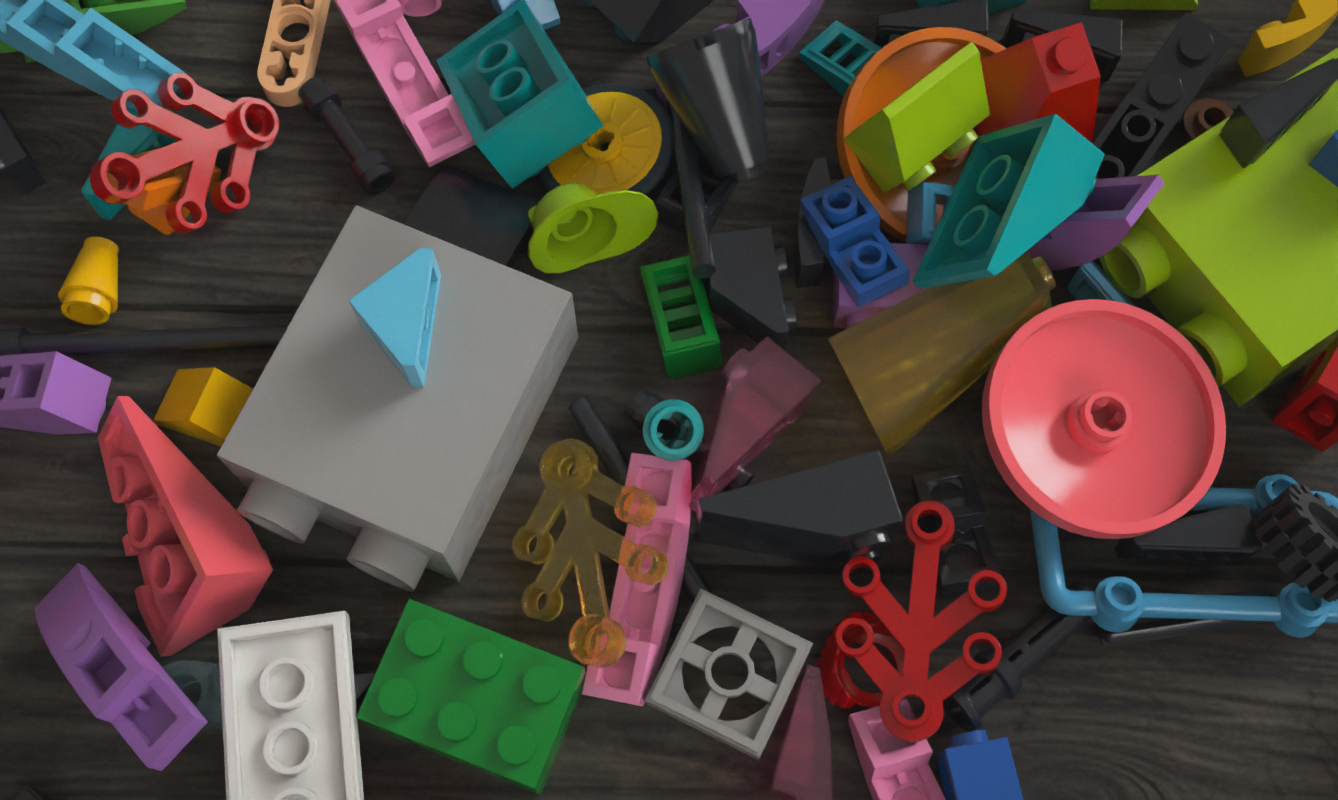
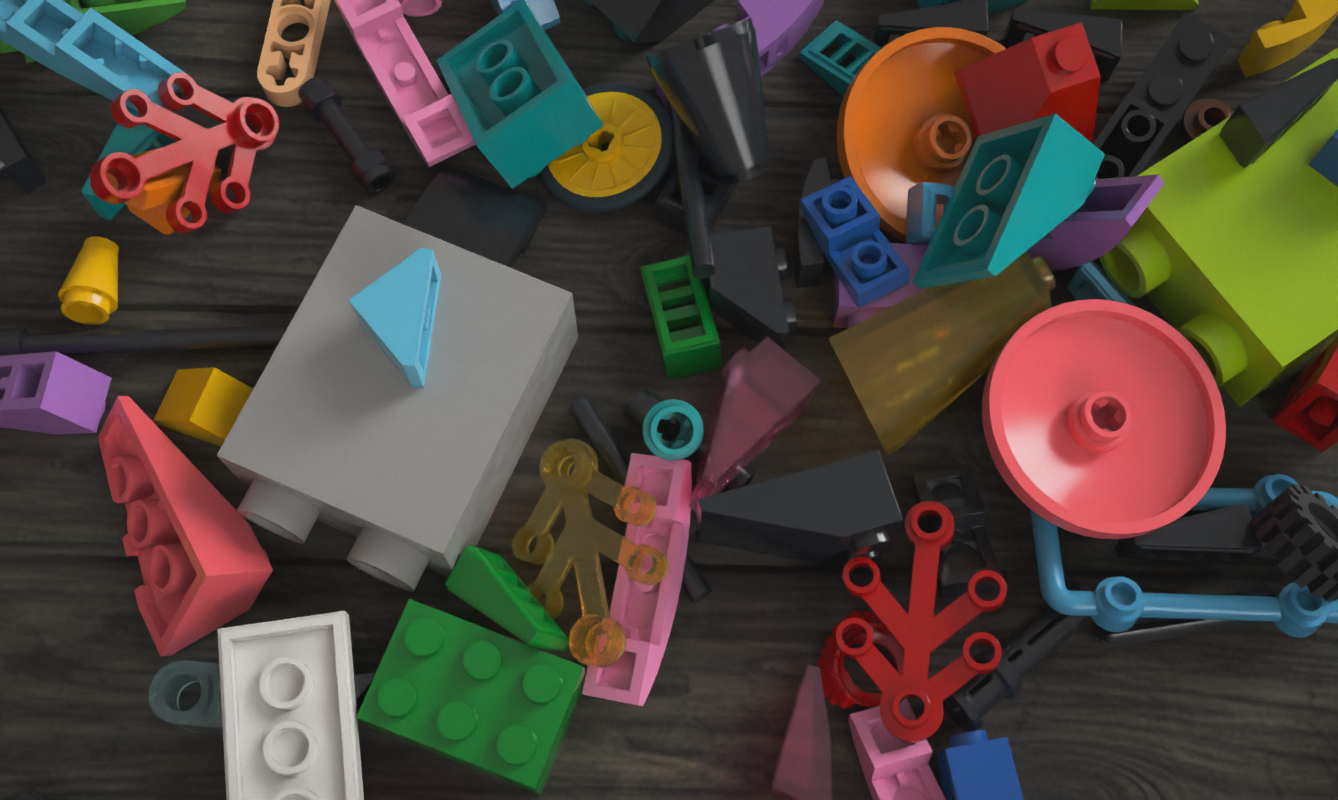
medium lavender slope [34,563,208,771] -> none
lime piece [528,183,658,273] -> none
light grey piece [645,589,813,760] -> none
lime slope [843,41,990,193] -> none
none -> green slope [445,545,571,653]

